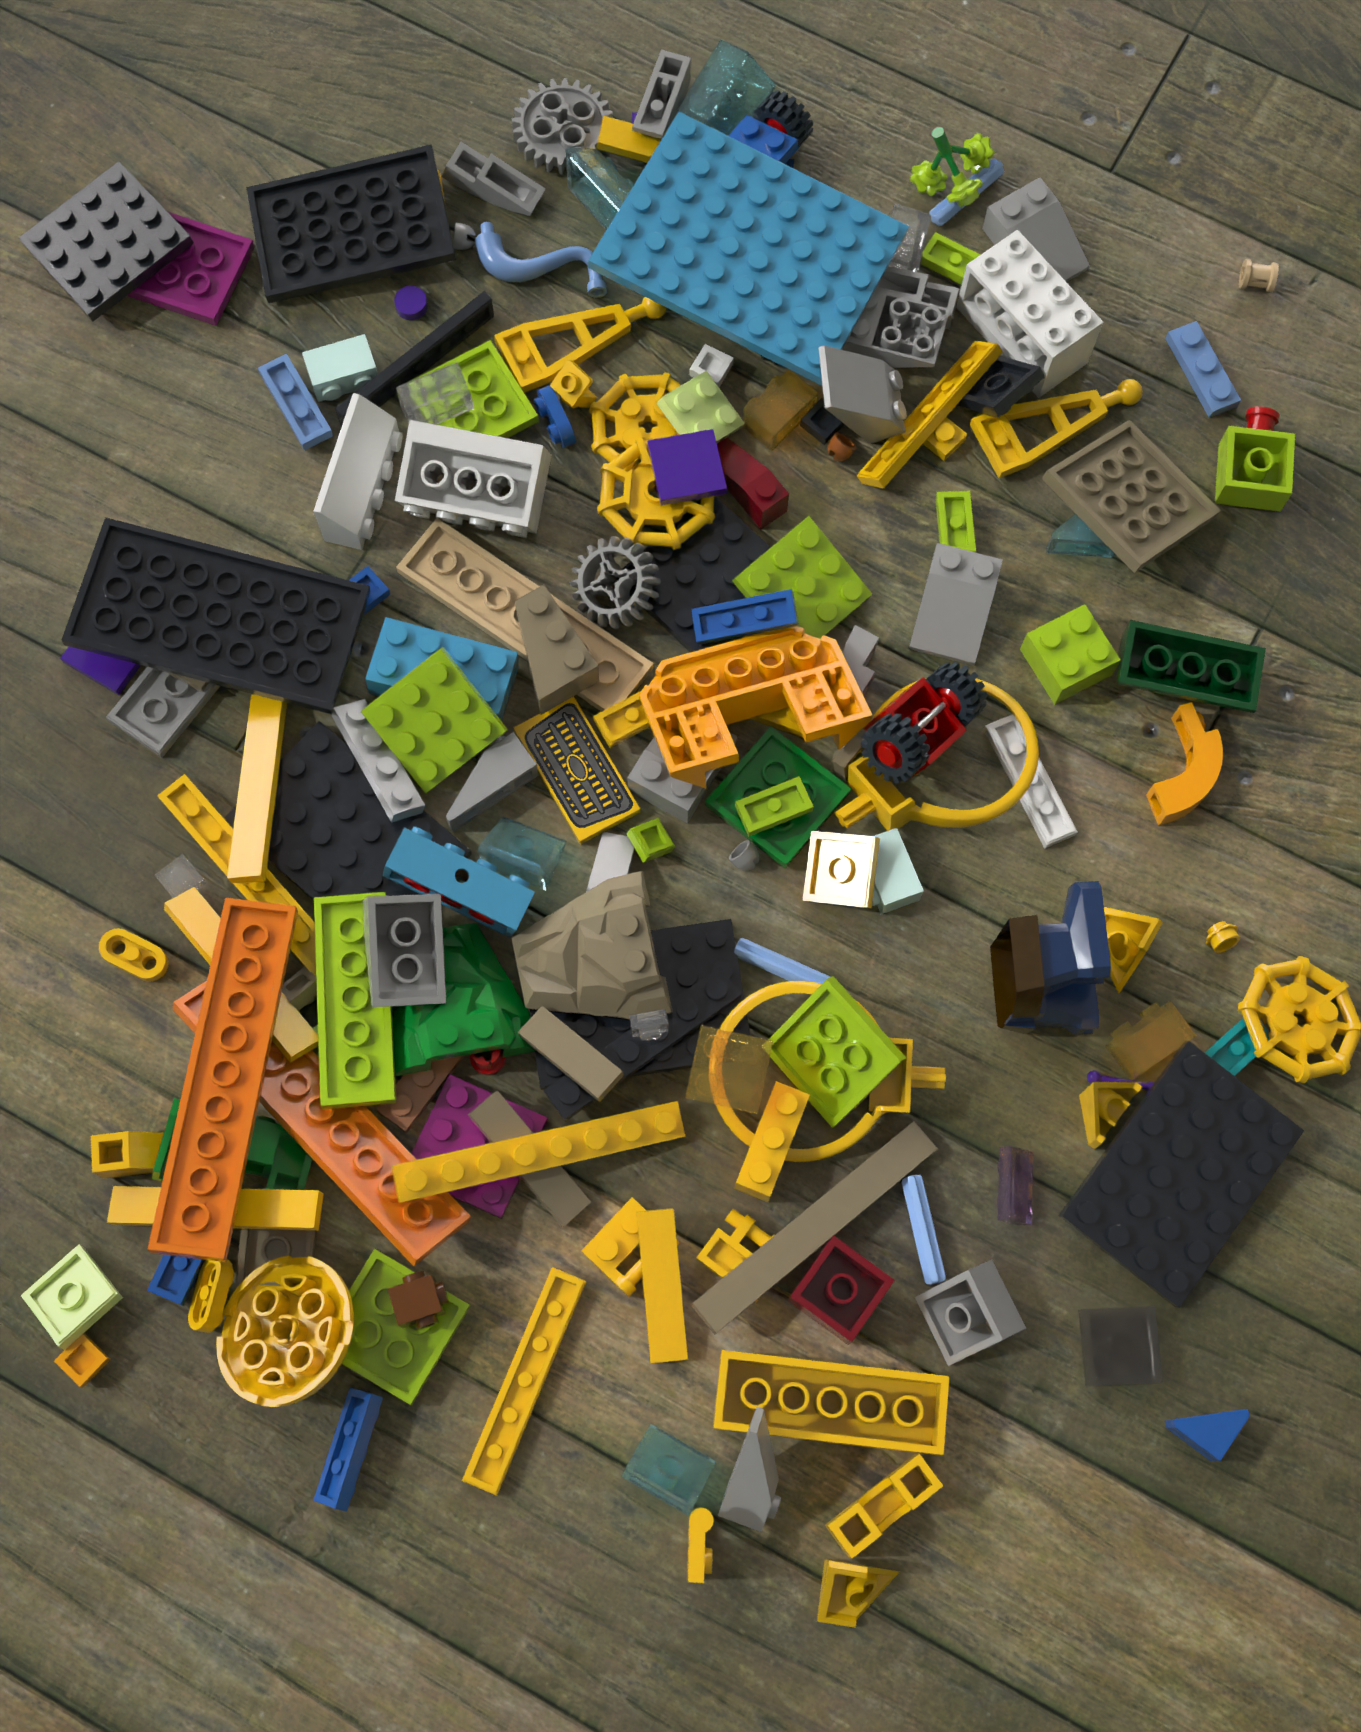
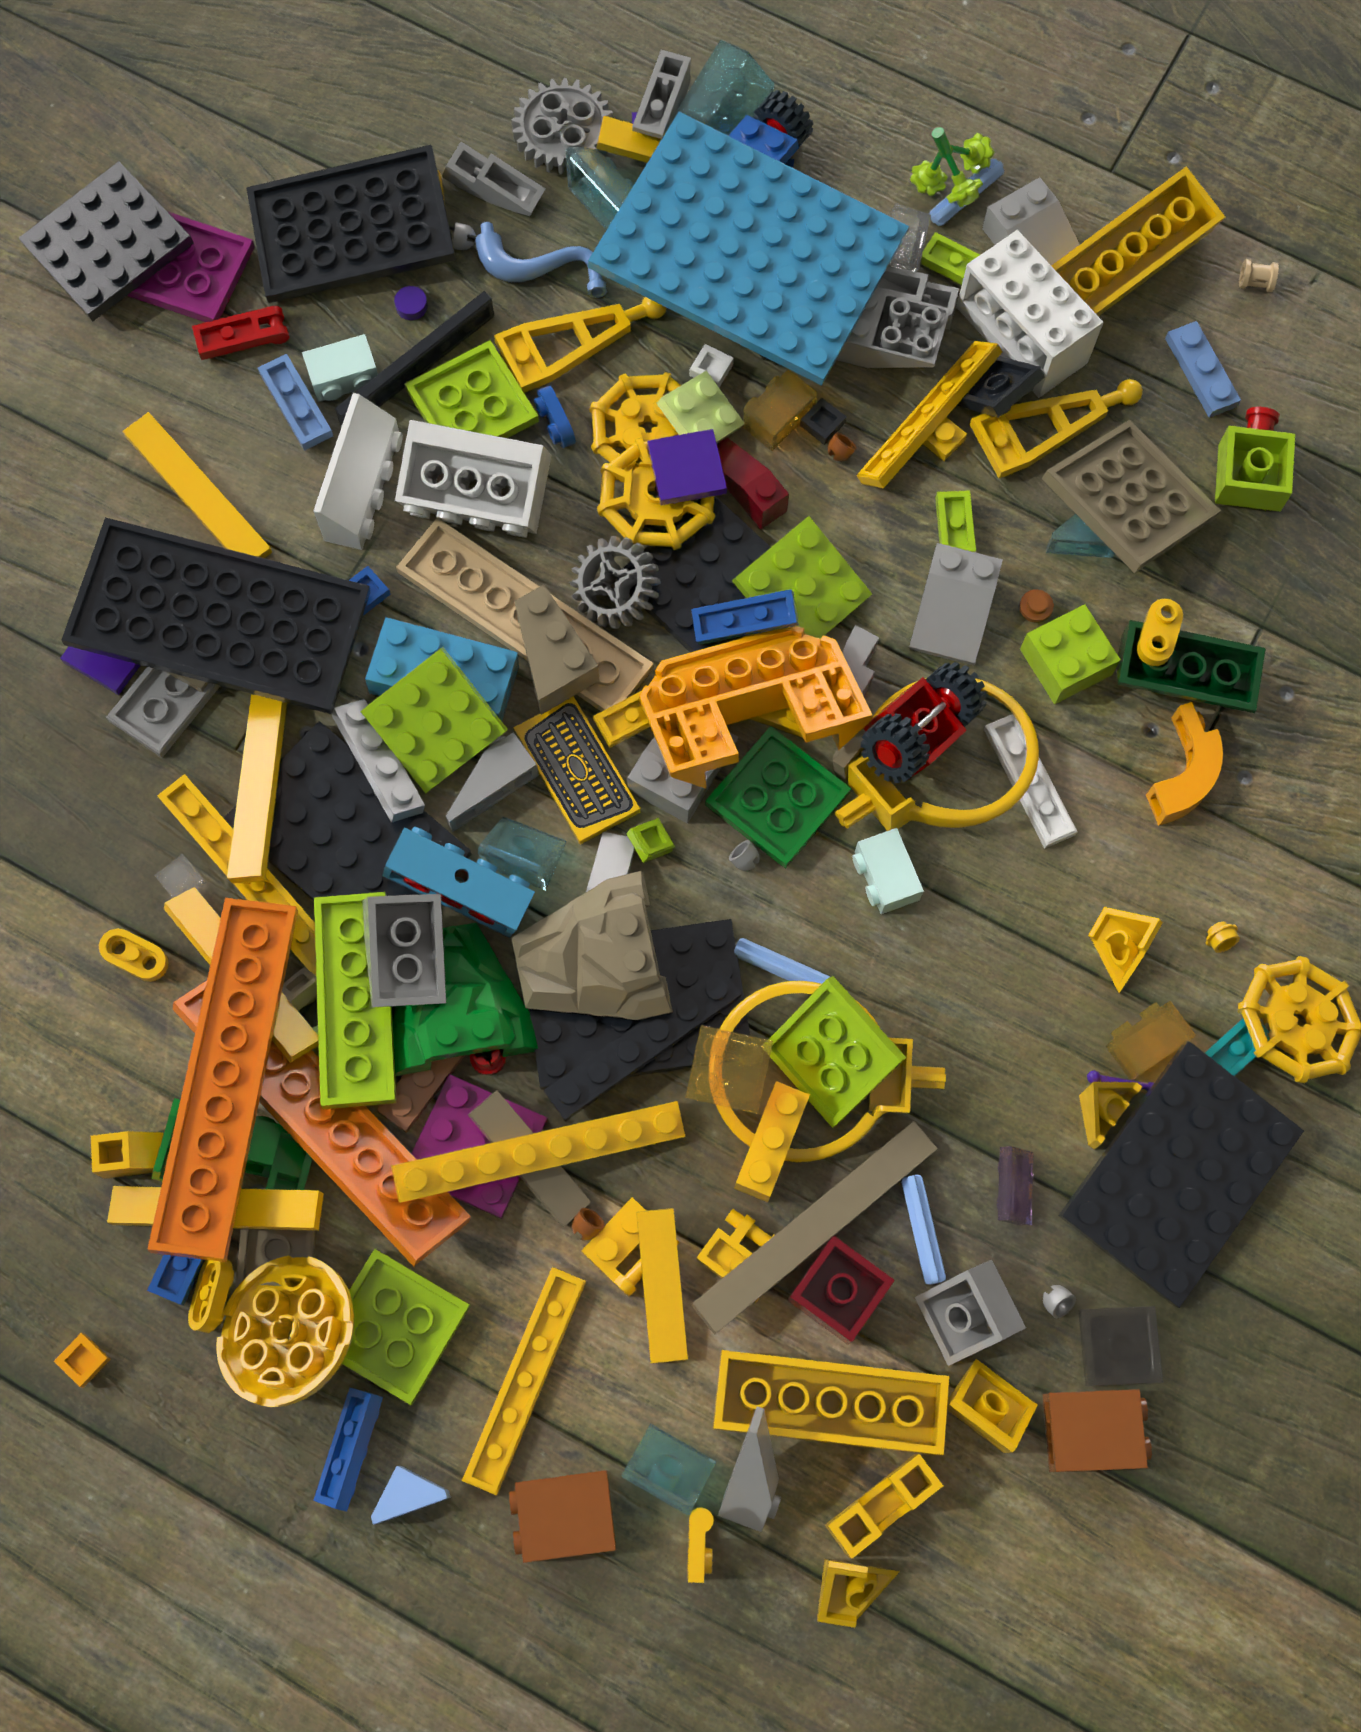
yellowish green plate [21,1244,123,1350] -> none
reddish brown brick [388,1271,449,1330] -> none
clear brick [396,362,474,425] -> none
dark tan tile [518,1006,624,1102] -> none
yellow bracket [550,360,598,408] -> none
clear plate [629,1009,668,1040] -> none
lime plate [735,776,814,837] -> none
plate [803,831,880,908] -> none
light grey slope [818,345,907,444] -> none
dark blue piece [990,881,1111,1035] -> none
blue slope [1165,1409,1250,1461] -> none
none -> yellow tile [123,412,272,558]
none -> red plate [192,306,290,360]
none -> light blue slope [371,1466,451,1524]
none -> dark orange brick [509,1470,616,1563]
none -> dark orange hinge [572,1208,604,1241]
none -> yellow slope [947,1359,1037,1453]
none -> dark orange plate [1019,589,1054,623]
none -> light grey hinge [1043,1285,1076,1318]
none -> dark orange brick [1043,1389,1152,1472]
none -> yellow brick [1052,166,1225,317]
none -> yellow plate [1137,599,1183,666]

